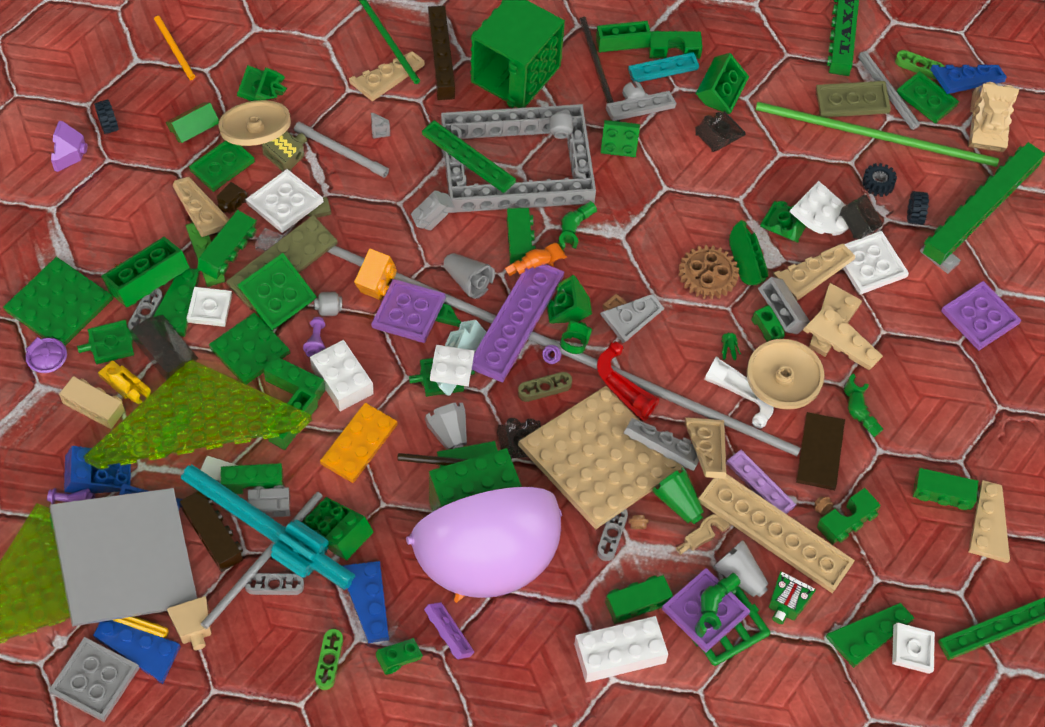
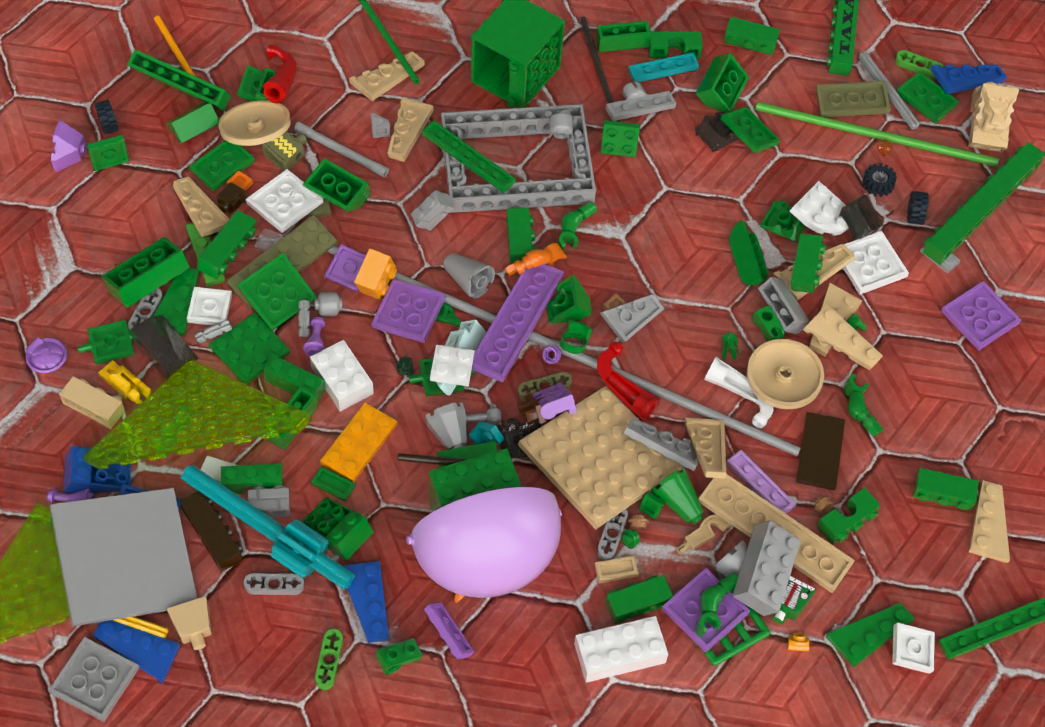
green plate [3,256,113,346] -> none
light grey piece [201,492,323,629] -> none
dark brown arch [428,5,455,100] -> none
medium nougat gear [679,245,739,300] -> none
none -> green tile [87,135,130,171]
none -> green brick [127,49,232,112]
none -> light grey axle [195,320,232,343]
none -> orange plate [227,170,253,191]
none -> red animal [263,44,296,103]
none -> light grey axle [299,300,310,338]
none -> green slope [303,158,371,212]
none -> green tile [311,466,356,502]
none -> medium lavender tile [324,244,366,293]
none -> tan wing [387,98,434,162]
none -> clear green plate [397,356,414,378]
none -> light grey piece [466,404,502,424]
none -> teal bracket [469,421,504,445]
none -> medium lavender hips [517,383,577,424]
none -> tan tile [594,555,639,583]
none -> green plate [622,529,640,549]
none -> green plate [639,491,665,520]
none -> green tile [721,107,780,153]
none -> green brick [724,17,780,55]
none -> light grey brick [733,520,801,616]
none -> light orange plate [787,633,810,651]
none -> green brick [791,234,826,293]
none -> green plate [847,313,867,331]
none -> clear orange plate [879,139,892,157]

